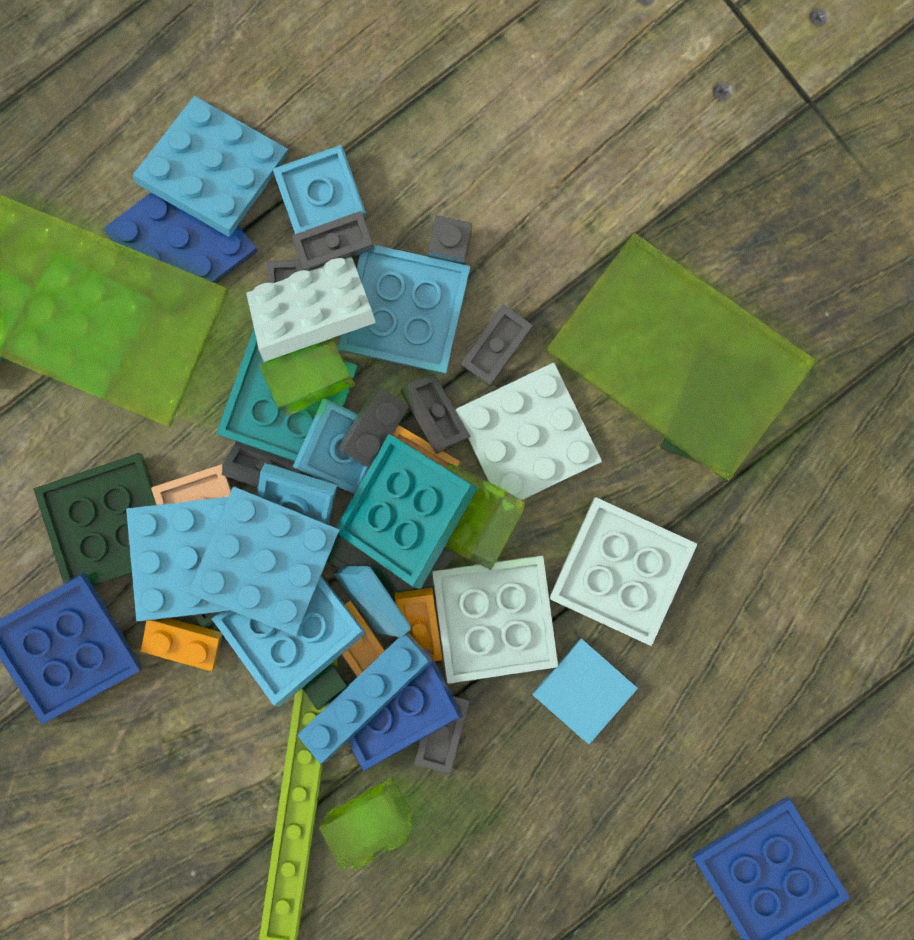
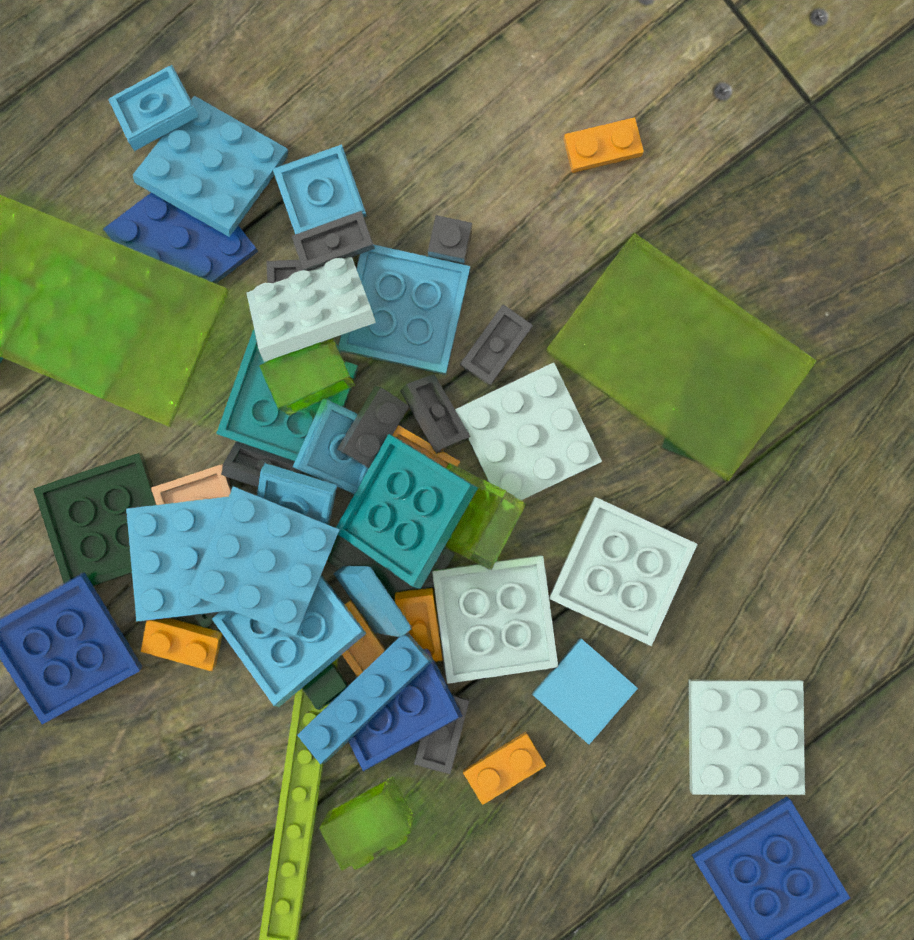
none -> medium azure tile [108,65,199,151]
none -> light orange plate [463,732,546,805]
none -> light orange plate [563,117,644,173]
none -> light aqua plate [689,679,805,795]

